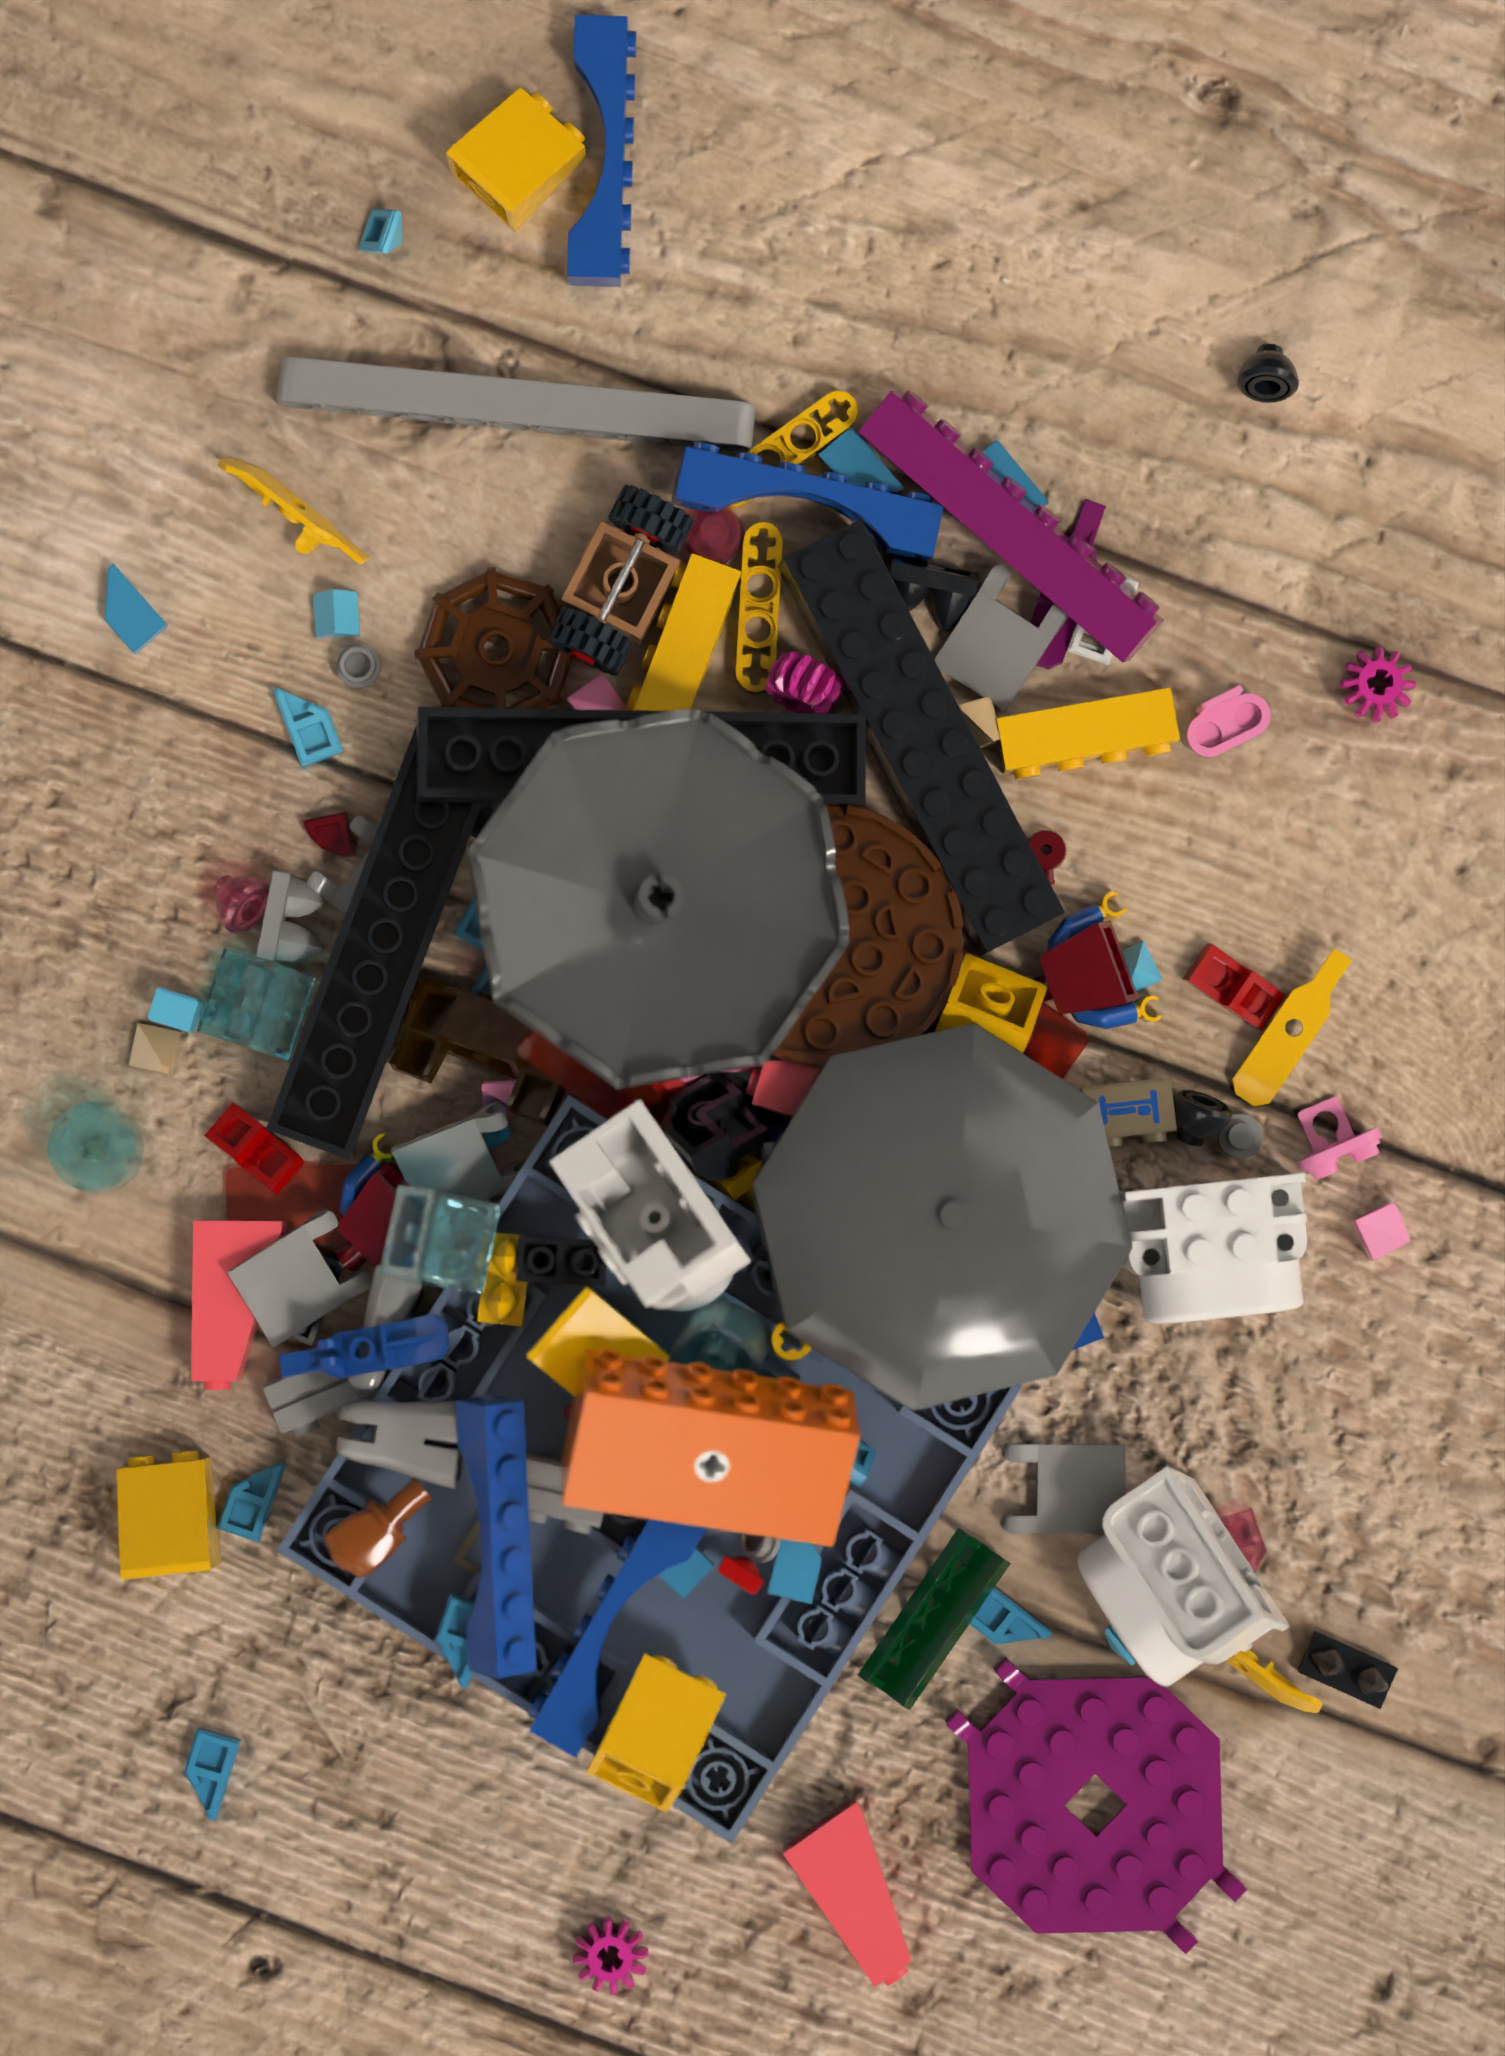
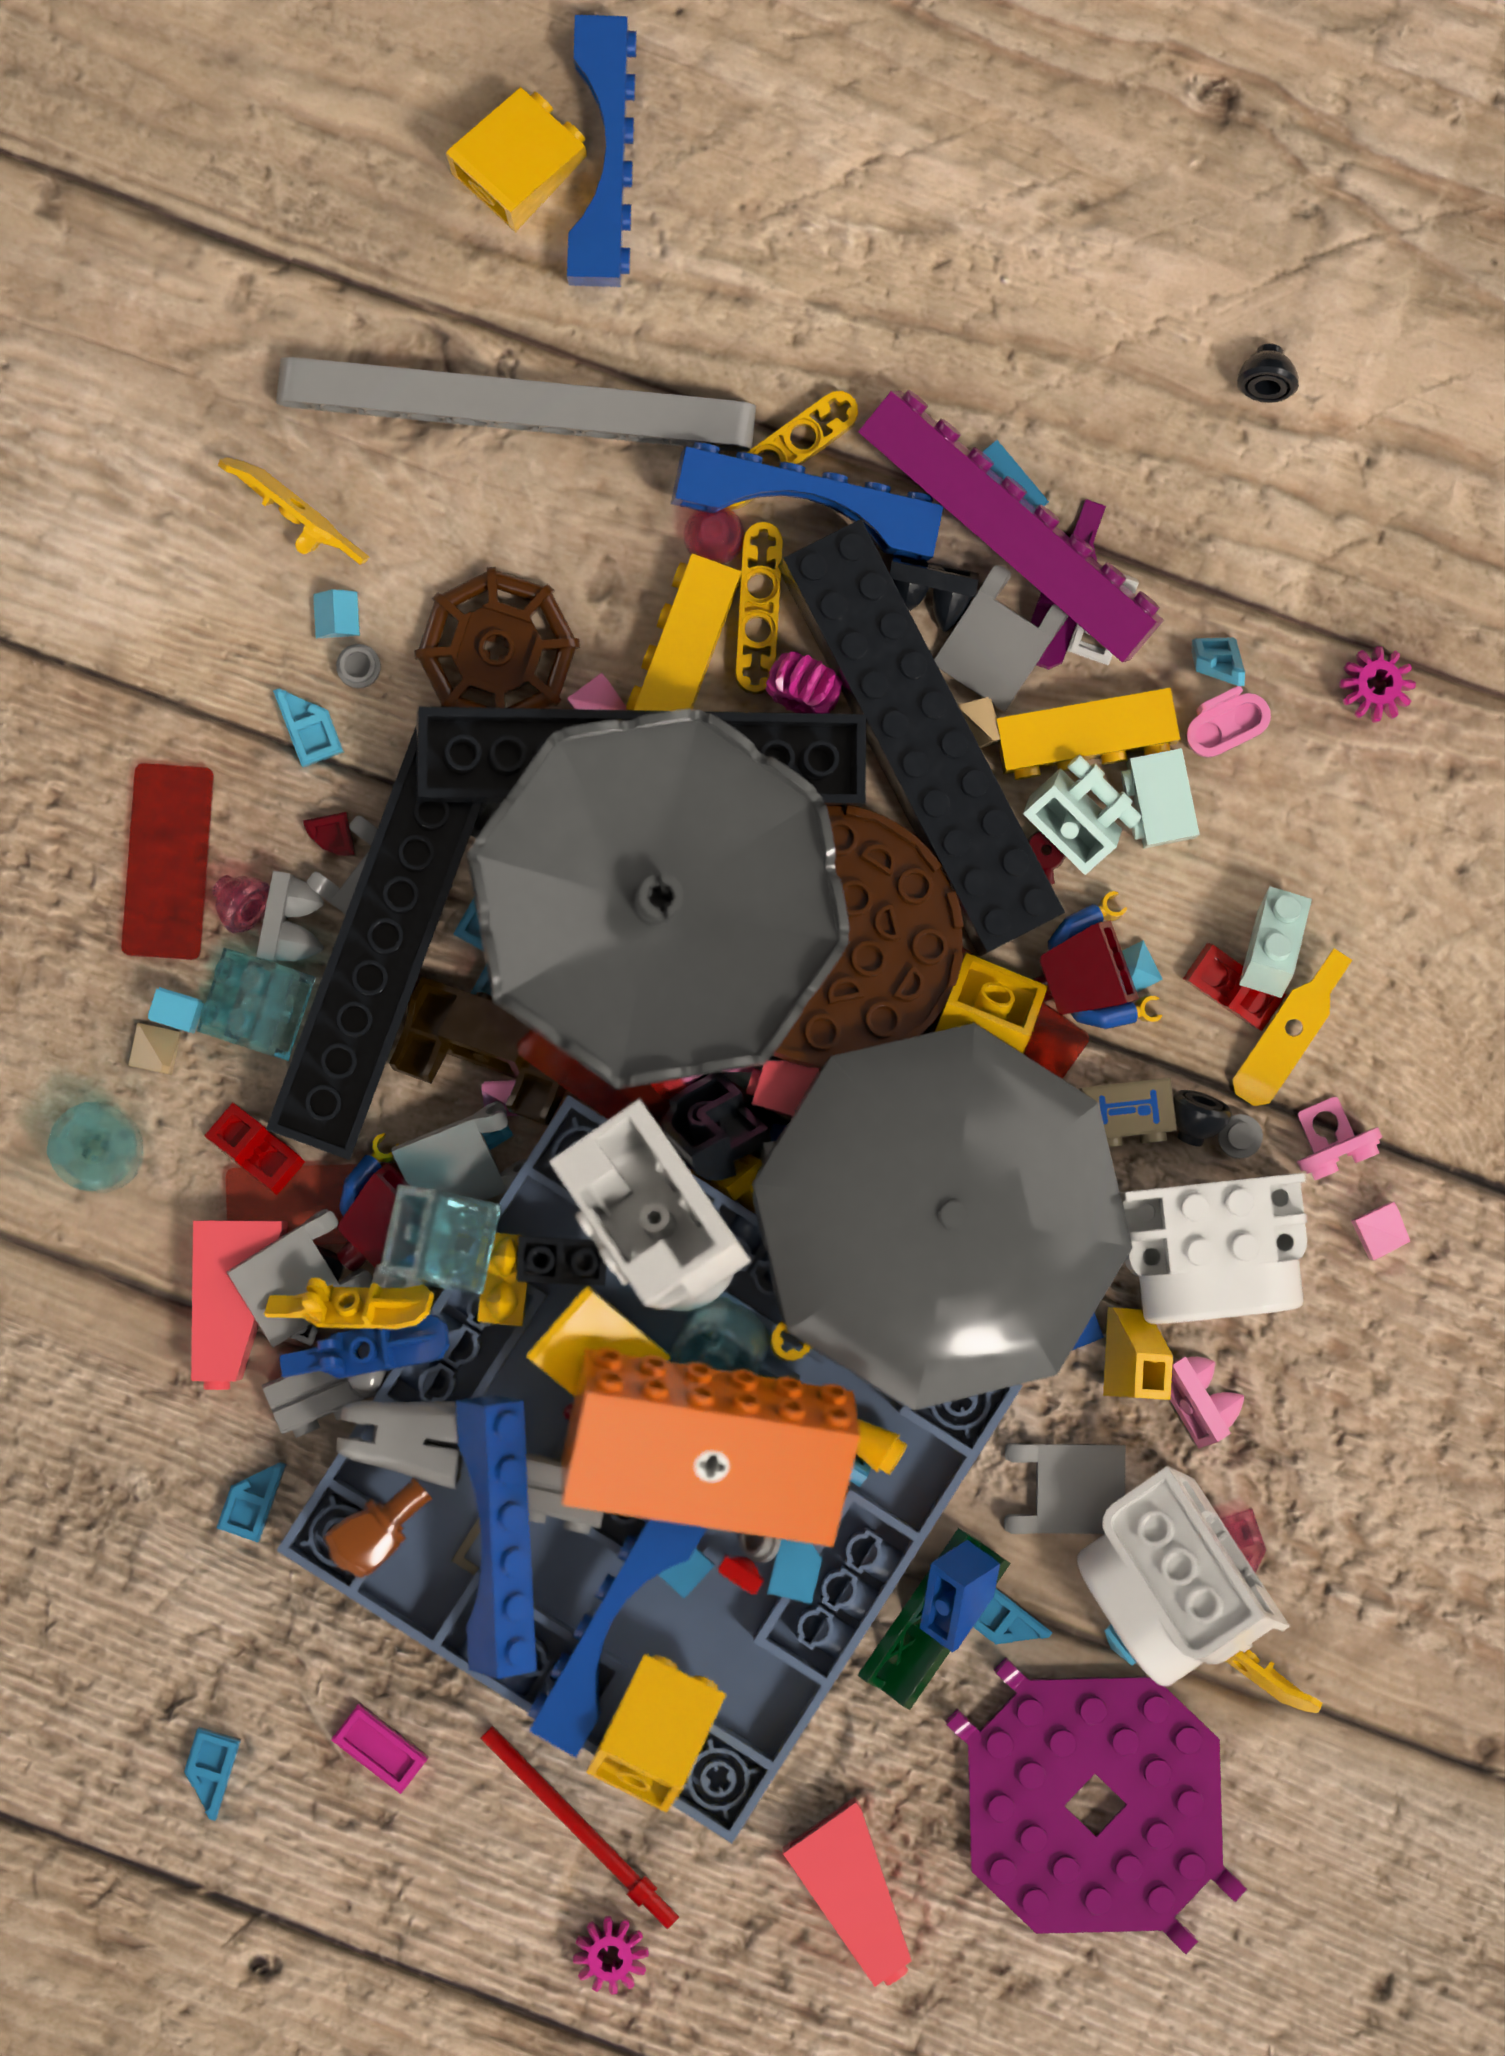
dark azure tile [105,564,168,655] -> none
yellow slope [116,1450,221,1580] -> none
medium azure slope [359,209,403,254] -> none
dark azure tile [436,1594,475,1689] -> none
brick [547,485,695,676] -> none
dark azure tile [818,426,904,495] -> none
black tile [1297,1631,1398,1709] -> none
none -> clear red piece [121,763,215,960]
none -> yellow piece [264,1277,434,1329]
none -> dark pink tile [331,1703,429,1794]
none -> red bar [480,1726,679,1929]
none -> yellow cone [856,1419,908,1475]
none -> blue slope [920,1540,1000,1652]
none -> light aqua brick [1023,754,1142,875]
none -> yellow slope [1103,1307,1173,1400]
none -> light aqua brick [1121,748,1200,849]
none -> bright pink tile [1170,1356,1244,1448]
none -> medium azure tile [1192,637,1245,686]
none -> light aqua brick [1239,886,1312,998]

